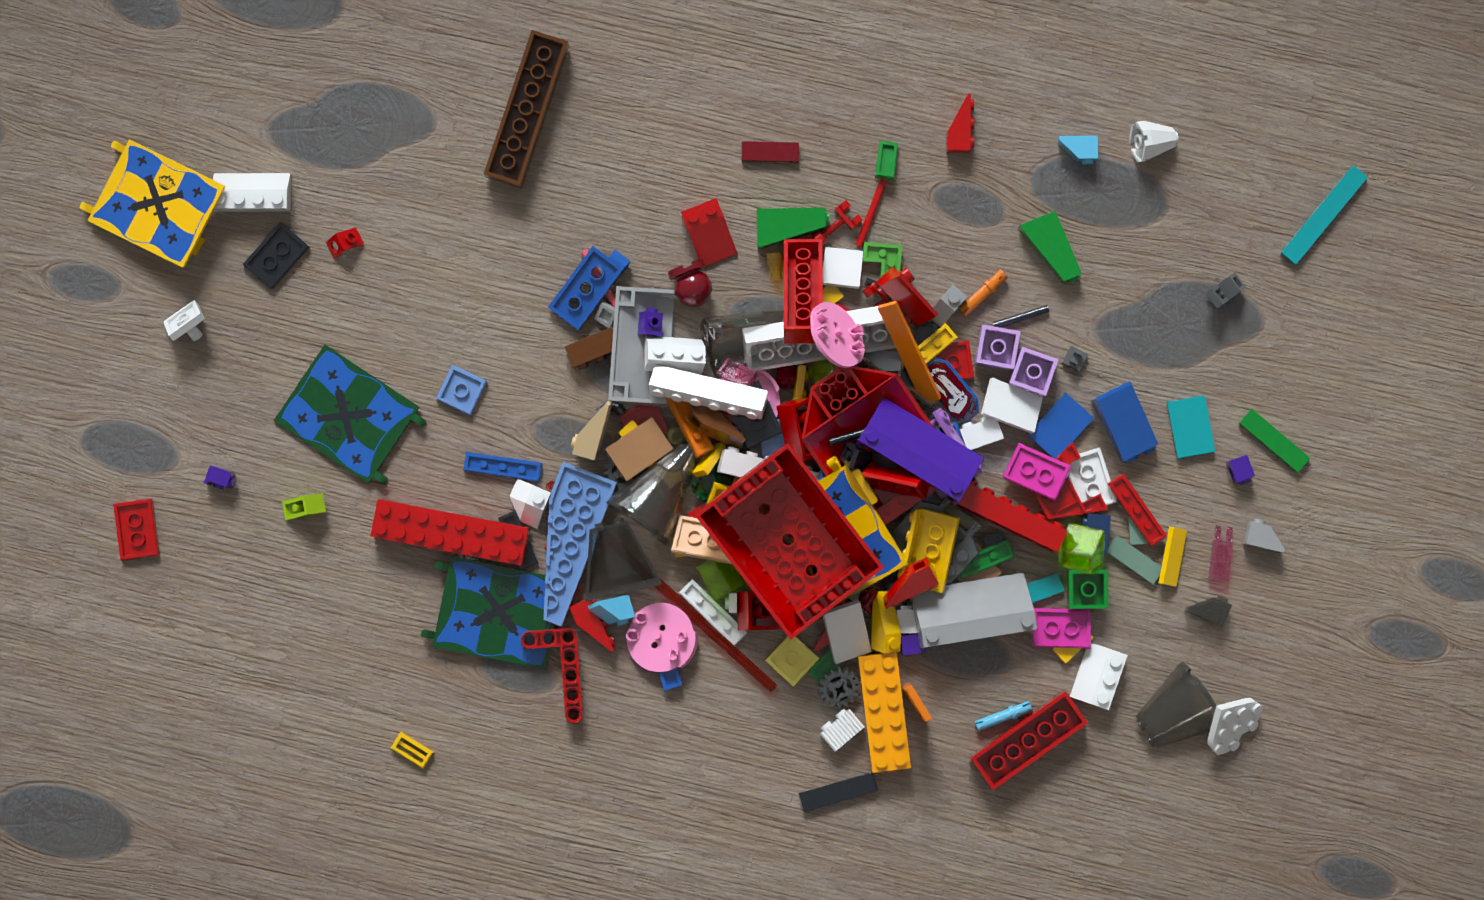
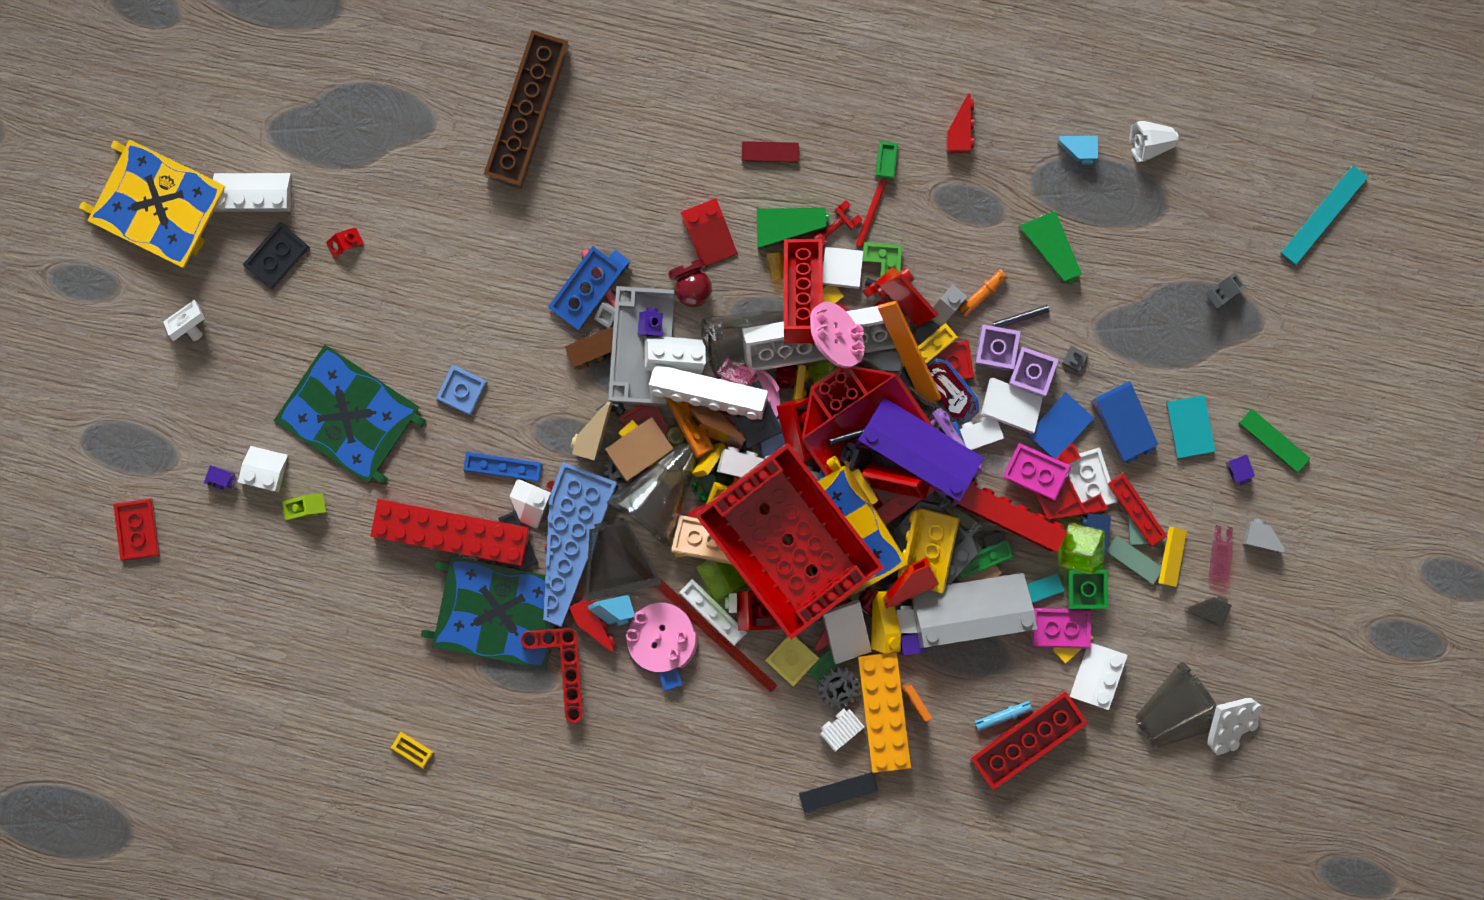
none -> white slope [238,446,288,492]

